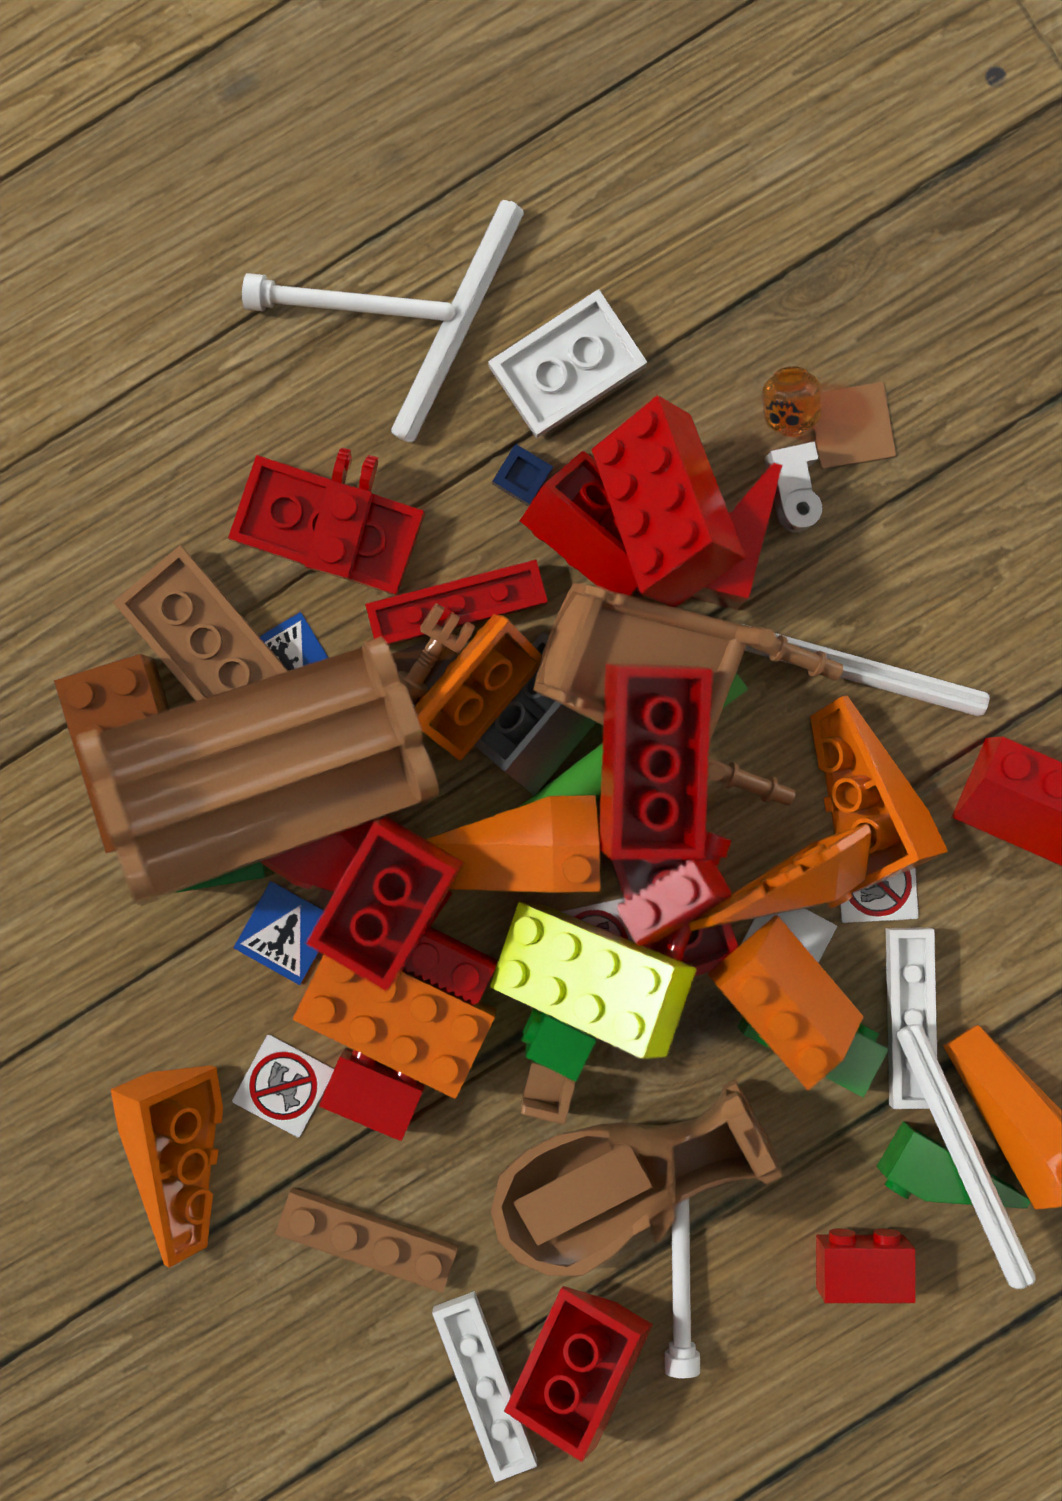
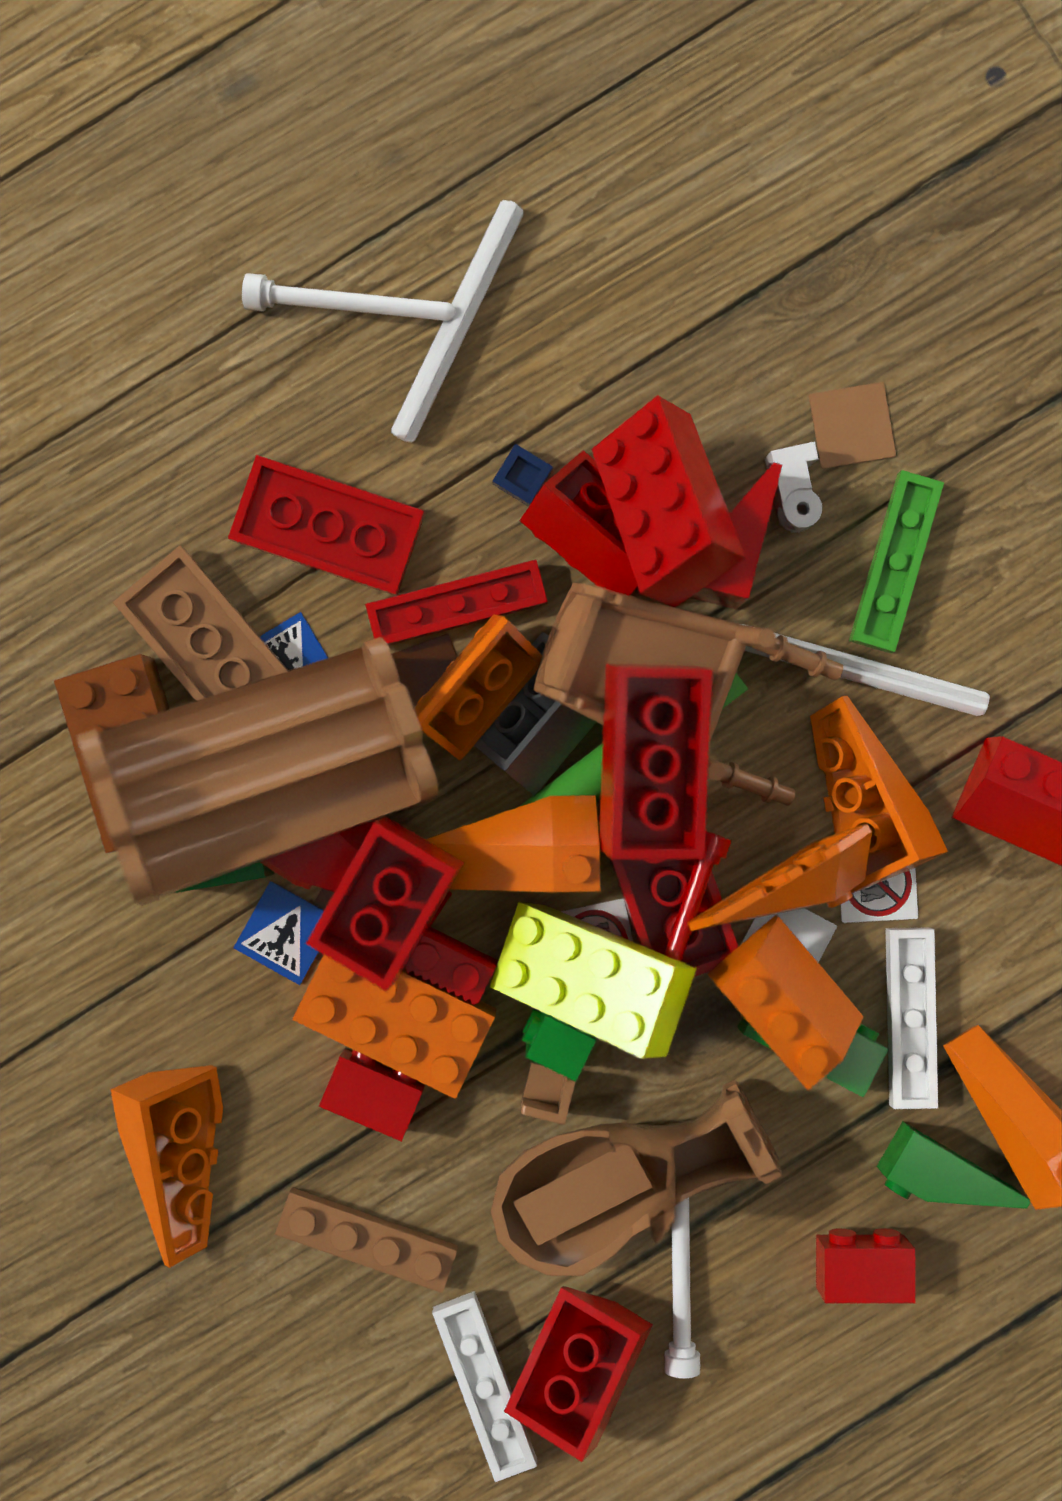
white sticker [232,1034,334,1137] -> none
red hinge [304,448,378,580] -> none
medium nougat hinge [398,603,475,703] -> none
white plate [488,289,647,439] -> none
brick [617,858,732,946] -> none
clear orange head [762,366,822,437] -> none
white axle [897,1024,1036,1289] -> none
none -> bright green plate [849,470,944,653]

